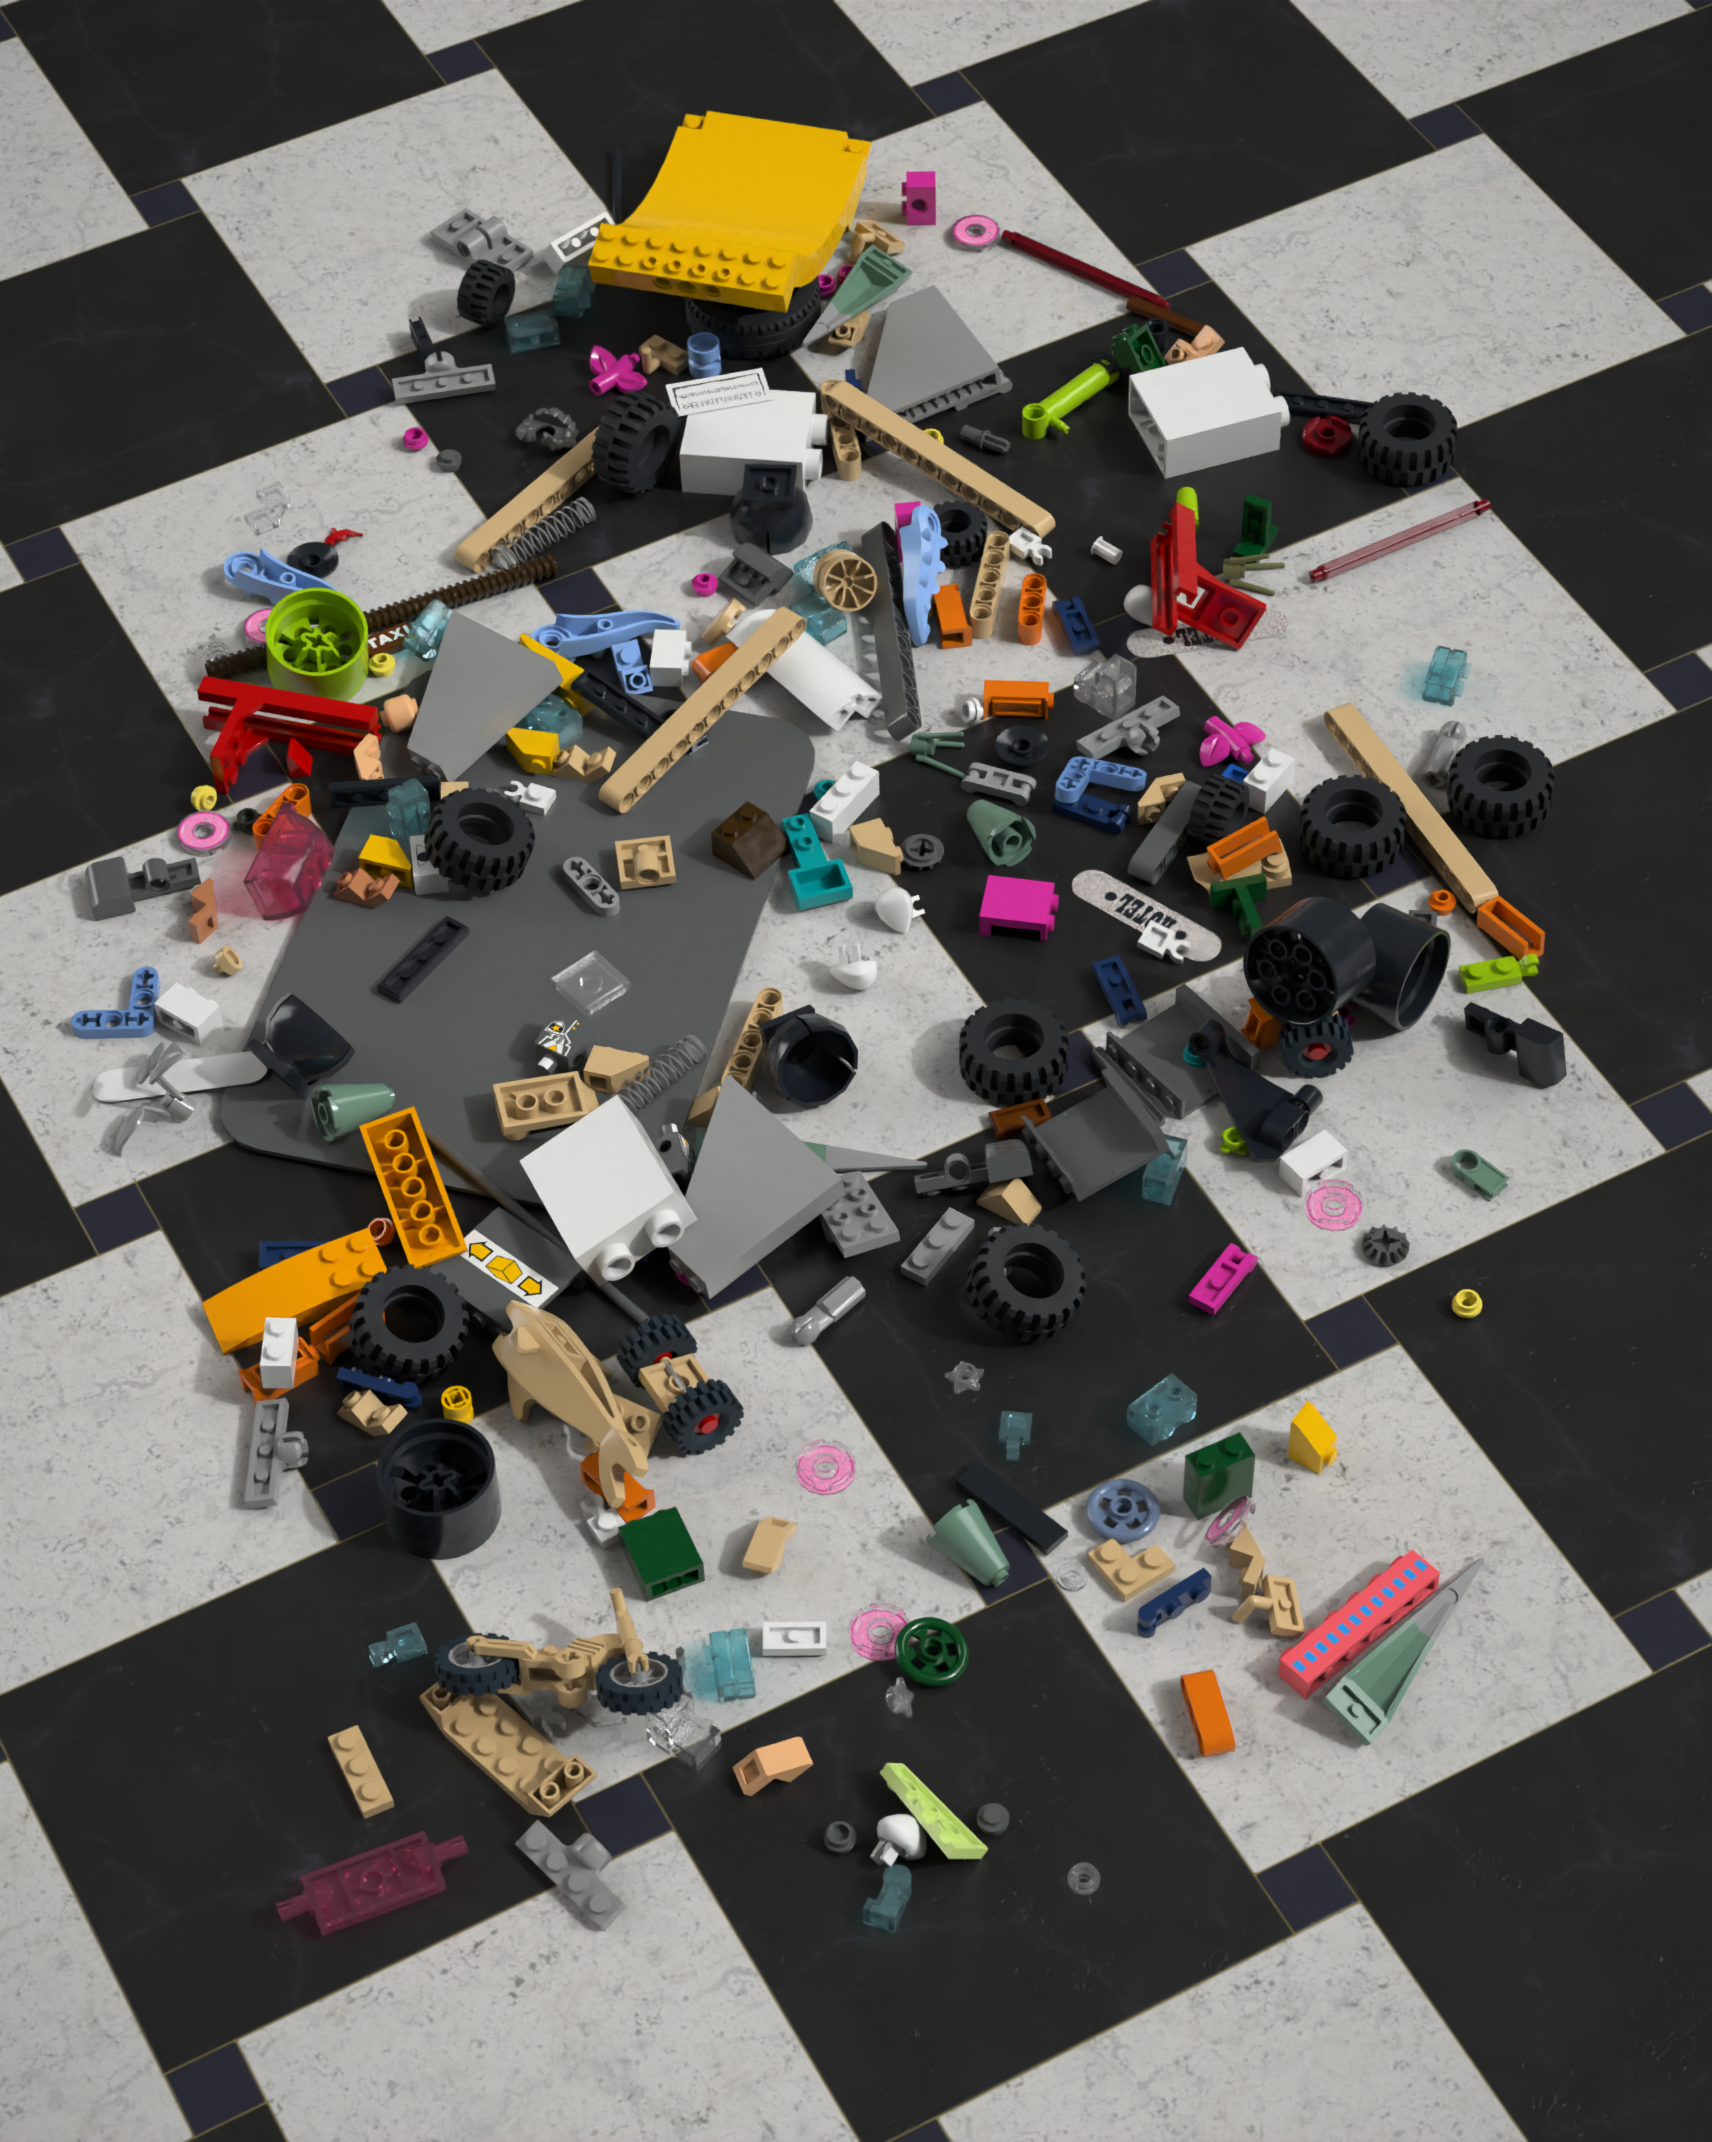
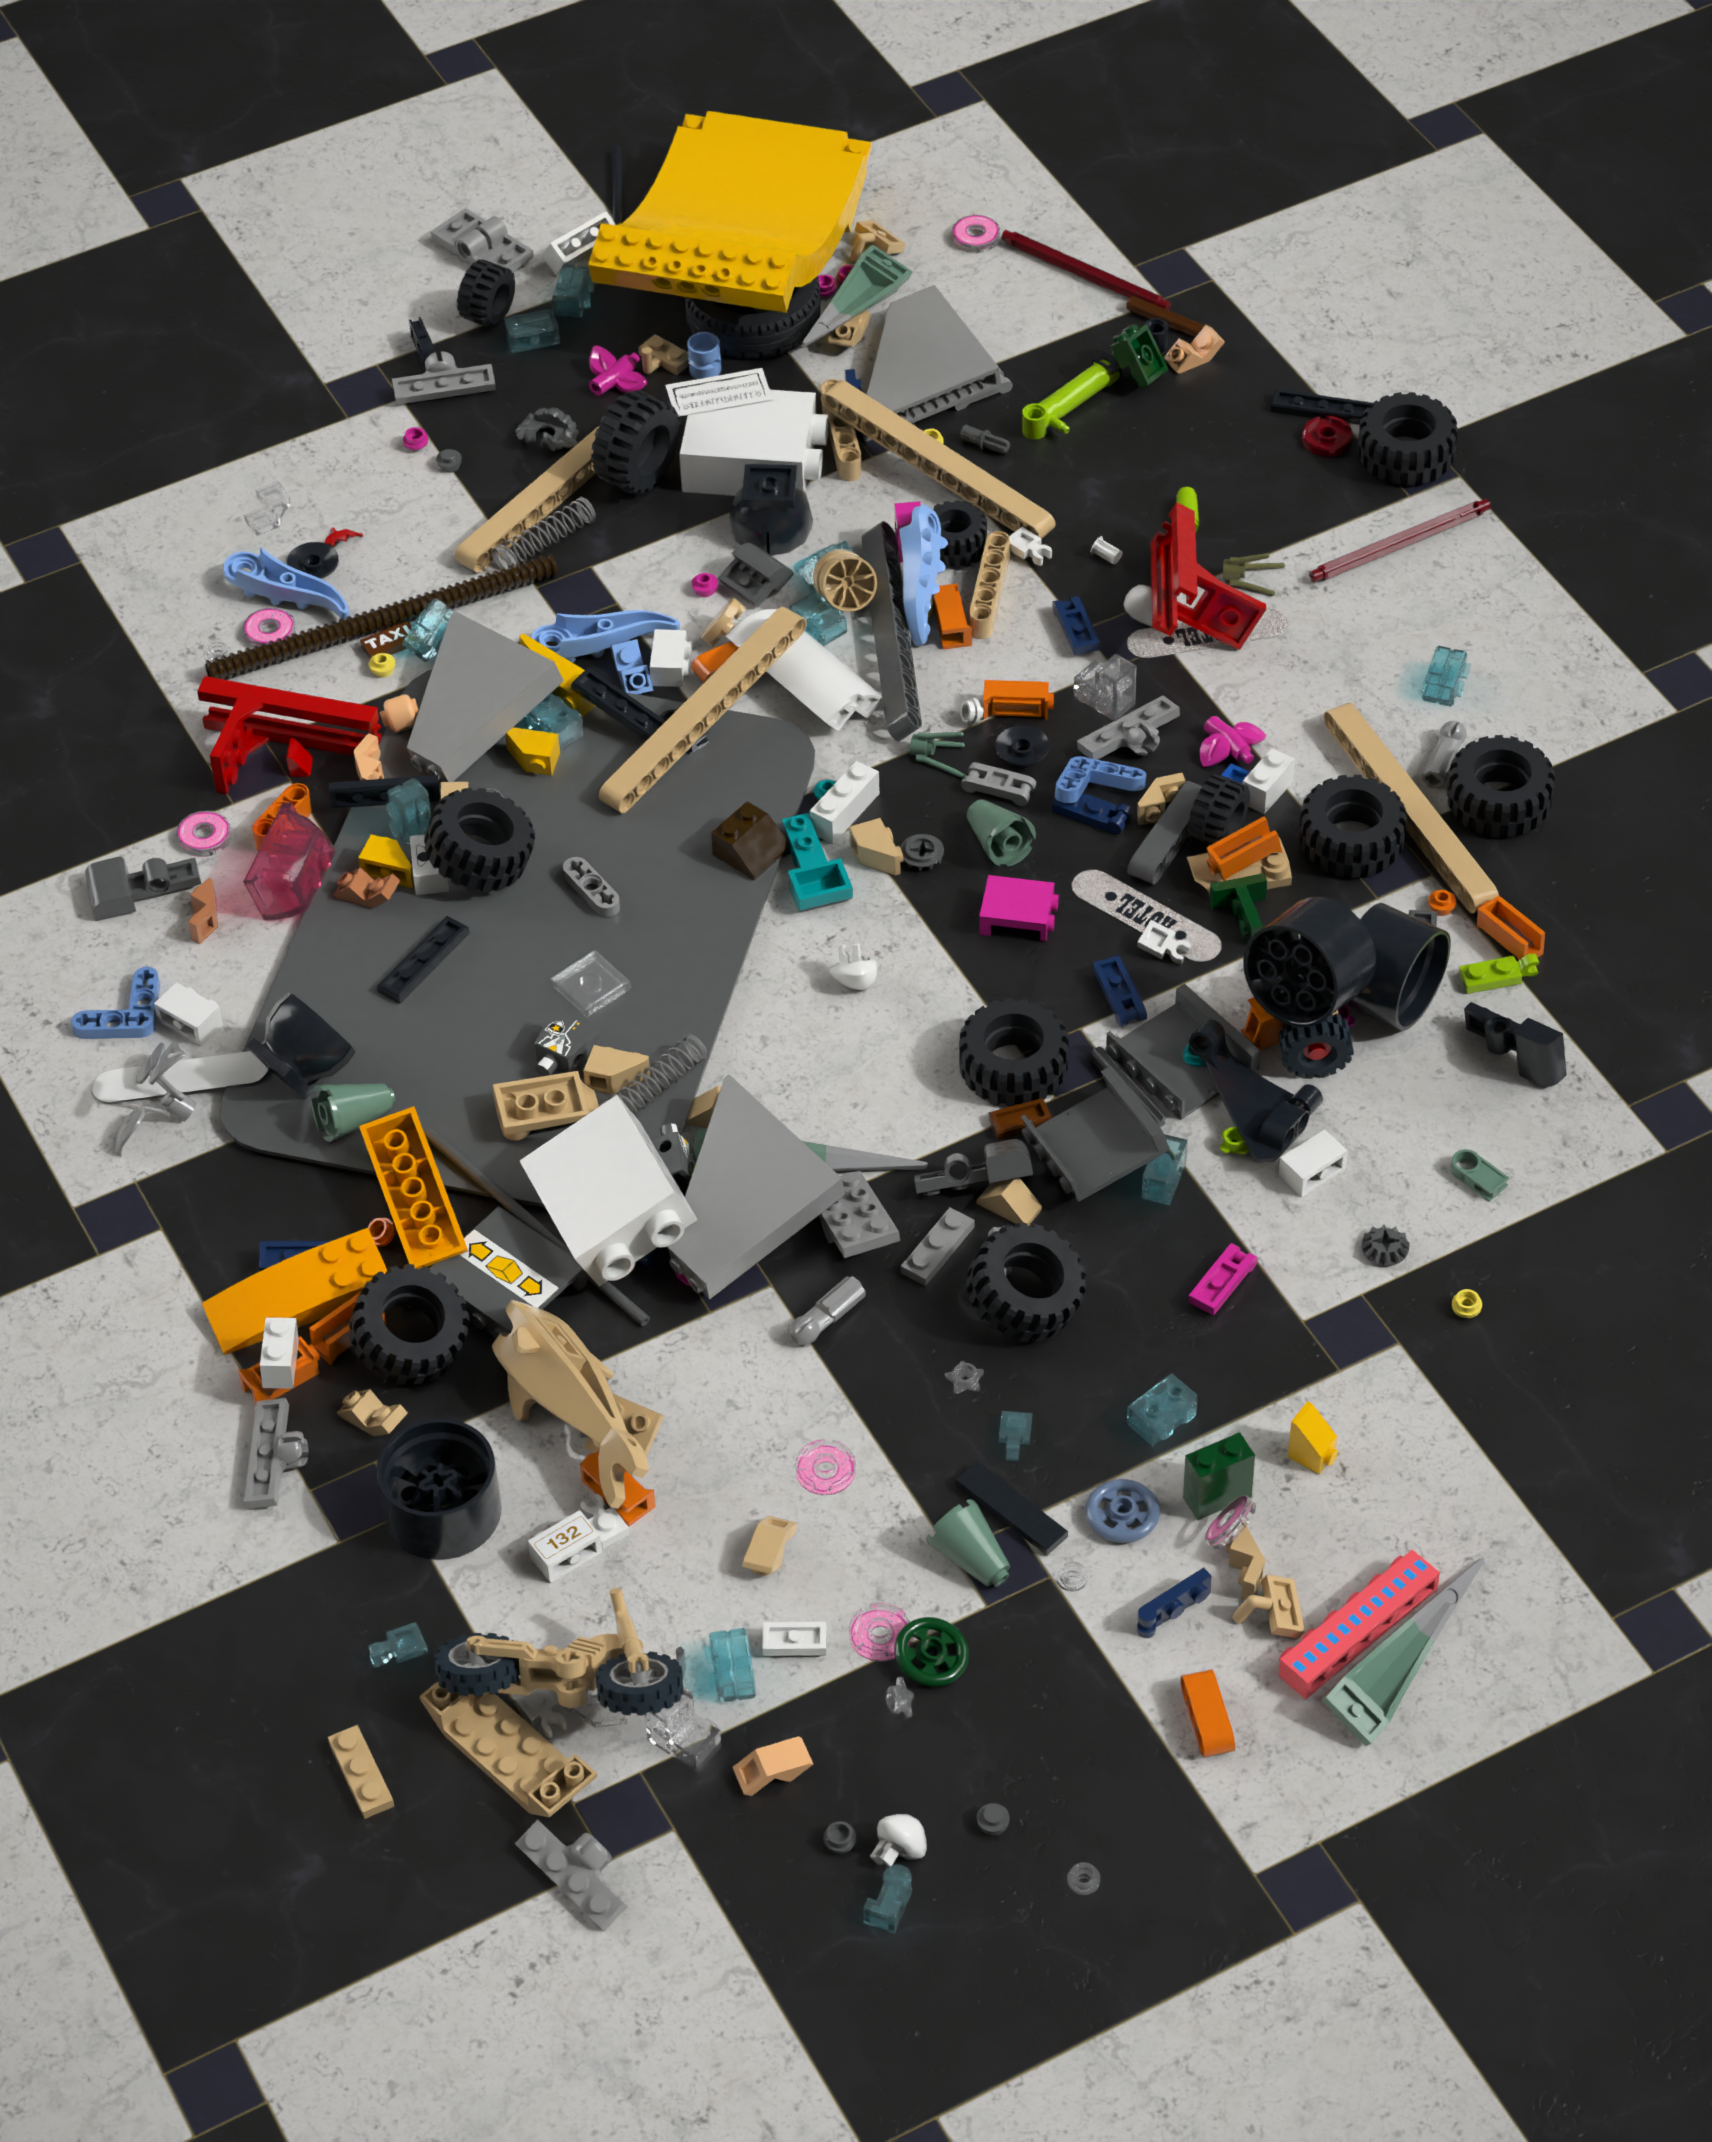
light yellow plate [191,785,217,812] -> none
tan tile [213,946,243,975] -> none
pearl dark grey plate [233,808,262,835] -> none
lime wheel [265,588,369,702] -> none
clear pink plate [275,1831,469,1936] -> none
dark blue plate [336,1367,423,1410] -> none
yellow wheel [441,1386,474,1424] -> none
white plate [504,781,556,816] -> none
tan slope [551,744,616,783] -> none
tan plate [615,835,676,890] -> none
black plate [617,1314,744,1455] -> none
dark green brick [618,1506,705,1602] -> none
tan beam [721,987,784,1094] -> none
black plate [759,1004,858,1108] -> none
white piece [875,887,925,934] -> none
yellowish green wing [880,1763,988,1860] -> none
dark pink brick [901,171,936,226] -> none
orange beam [1018,573,1046,646] -> none
tan plate [1088,1539,1176,1602] -> none
white brick [1128,347,1290,479] -> none
dark green bracket [1232,494,1278,564] -> none
clear tile [1304,1179,1364,1231] -> none
none -> white brick [528,1510,602,1583]

